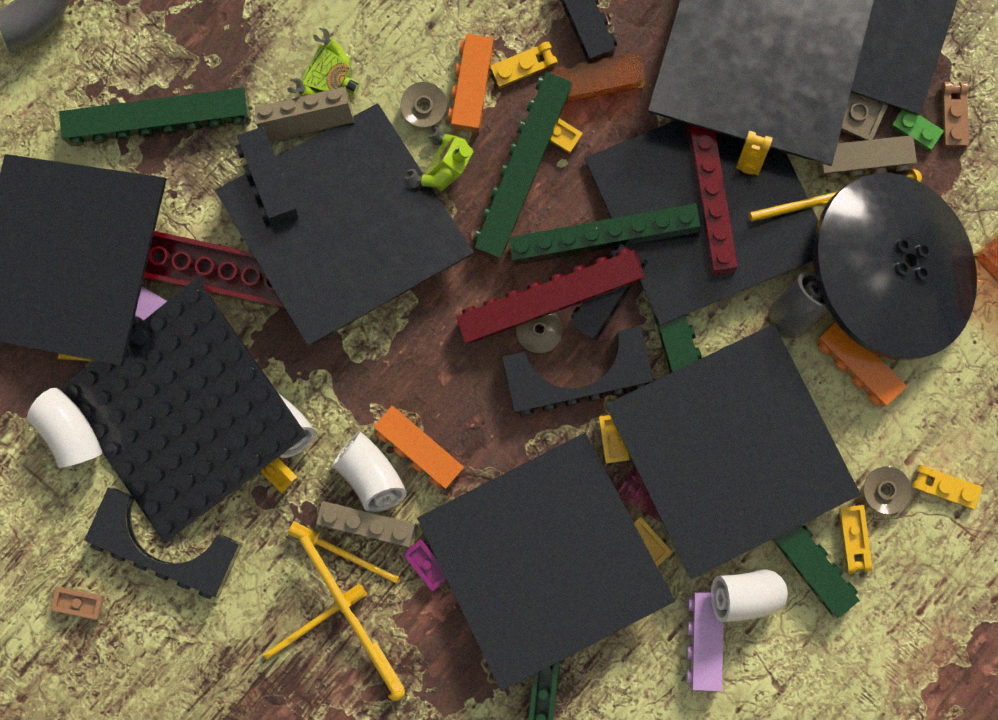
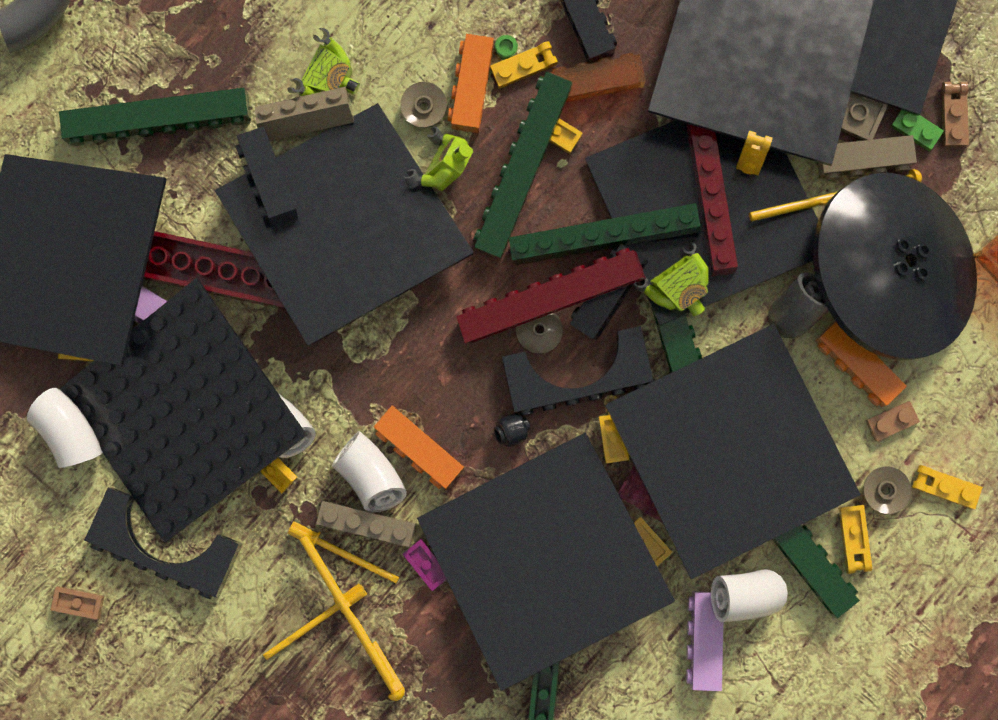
none -> black head [494,413,530,447]
none -> bright green tile [495,35,518,60]
none -> lime torso [634,242,709,316]
none -> medium nougat plate [865,401,920,442]

